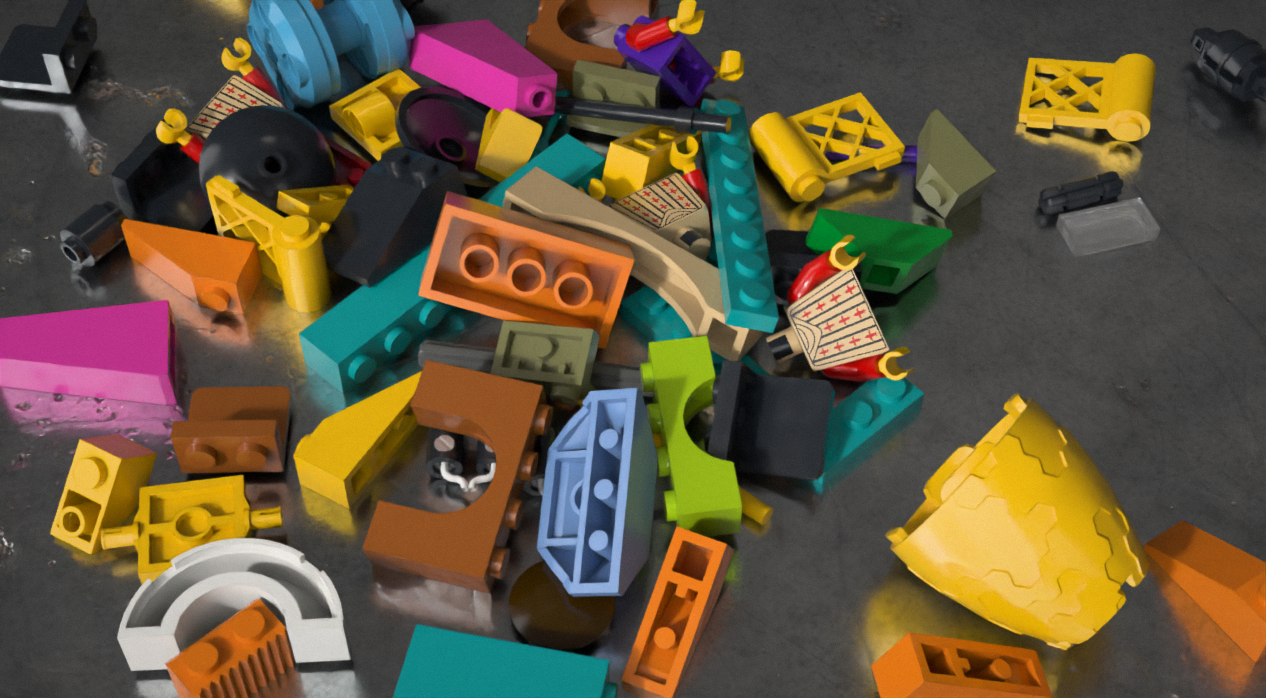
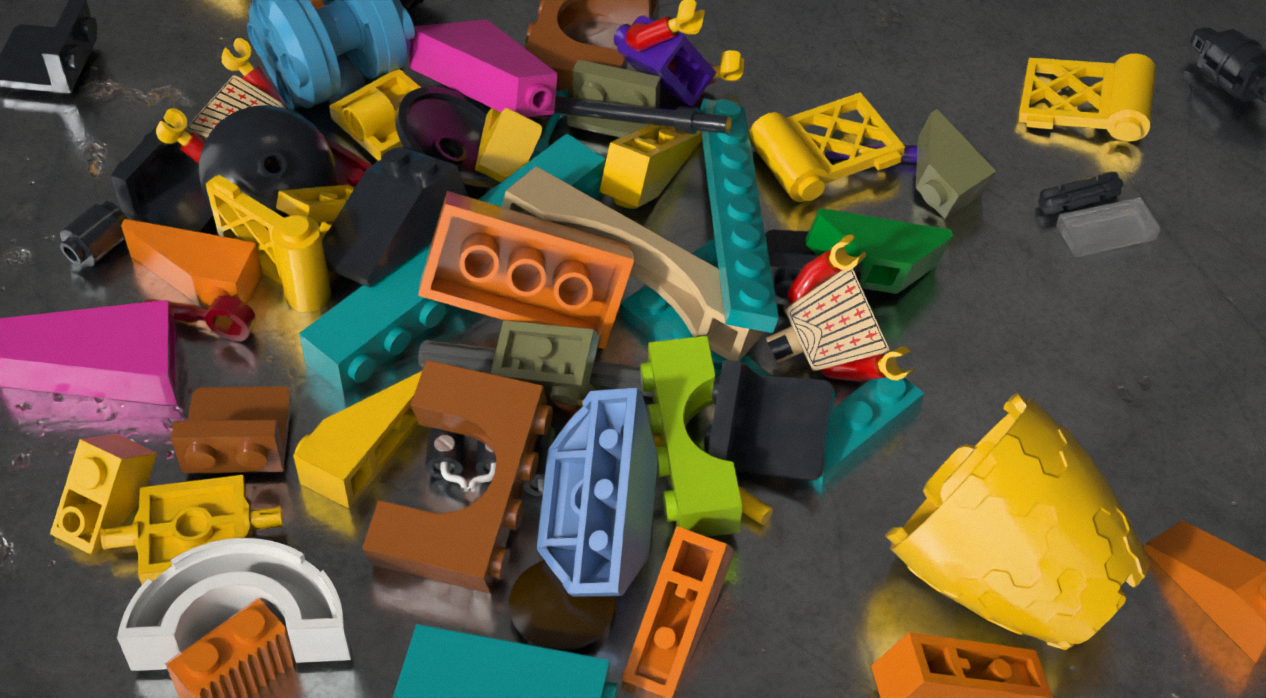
torso [578,136,713,260] -> none
none -> dark red piece [145,296,257,341]

